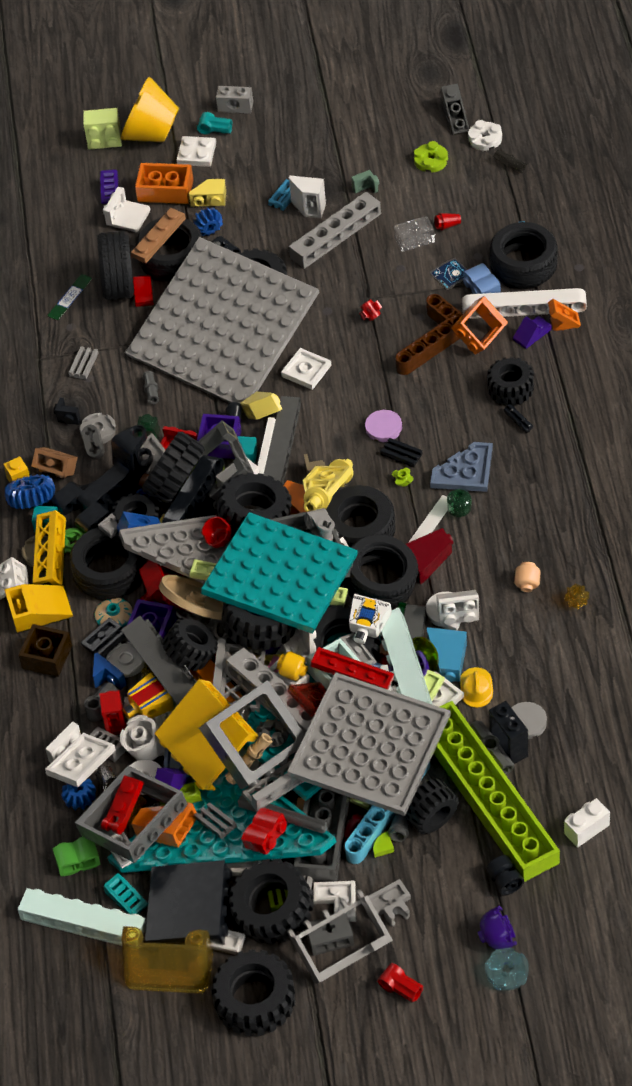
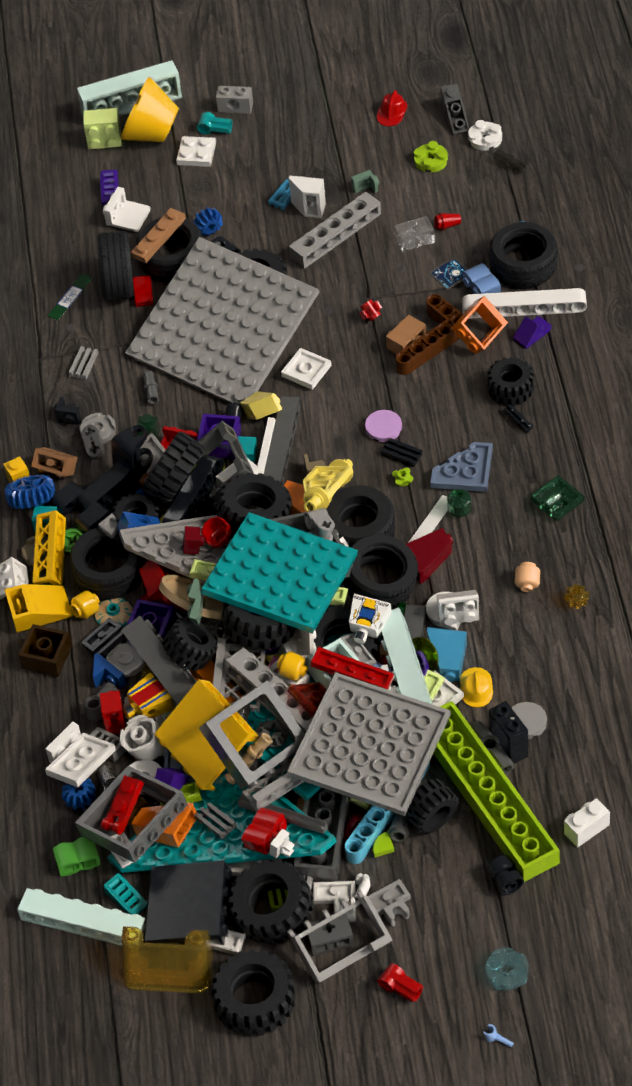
orange brick [135,163,193,204] -> none
light yellow slope [189,179,226,207] -> none
dark purple cylinder [478,906,517,950] -> none
orange slope [548,299,581,331] -> none
none -> yellow head [70,591,100,619]
none -> light aqua brick [77,60,182,117]
none -> dark red plate [183,526,204,554]
none -> sand green slope [187,578,203,625]
none -> white tile [270,829,294,858]
none -> white arm [355,873,370,900]
none -> red piece [377,90,408,126]
none -> medium nougat brick [386,315,426,354]
none -> light blue hand [483,1024,514,1047]
none -> clear green plate [531,475,585,521]

